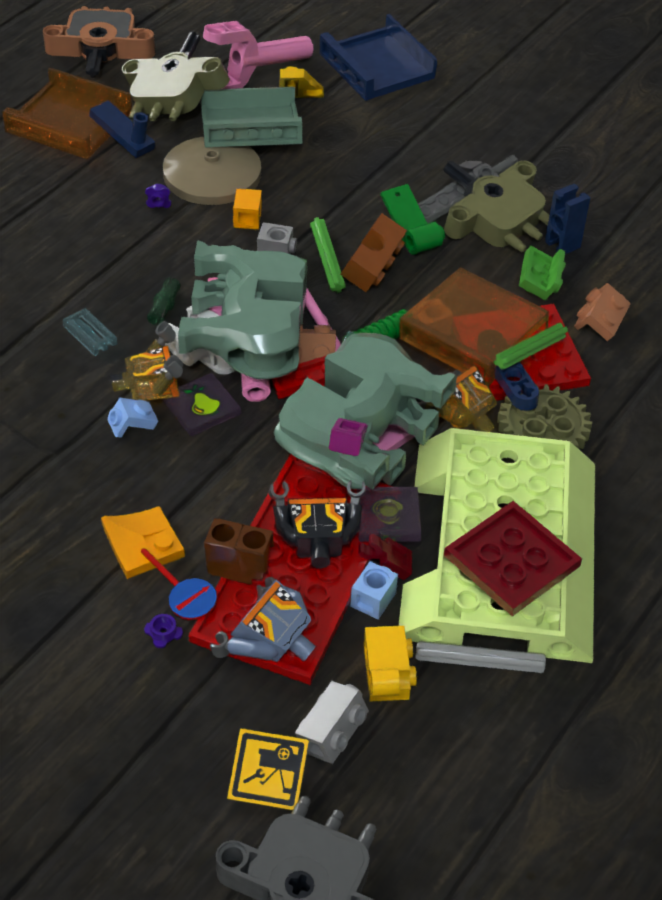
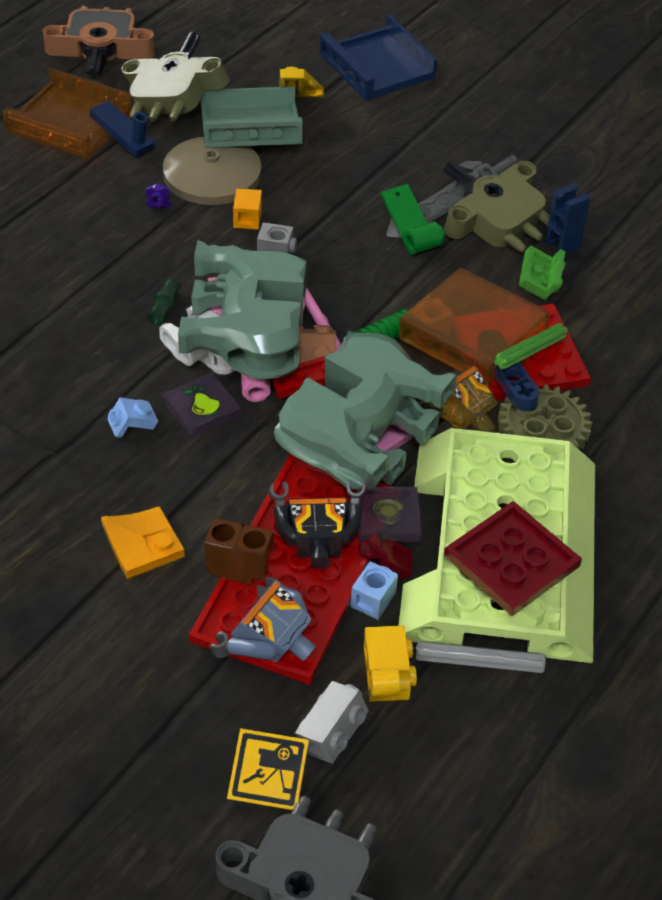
clear light blue tile [63,308,117,356] -> none
torso [110,321,183,401] -> none
blue piece [141,548,217,620] -> none
dark purple plate [144,614,183,648] -> none
bright pink piece [203,21,314,89] -> none
bright green axle [310,217,345,293] -> none
magenta slope [329,418,368,456] -> none
dark orange arch [340,213,407,292] -> none
nougat bracket [574,283,631,341] -> none

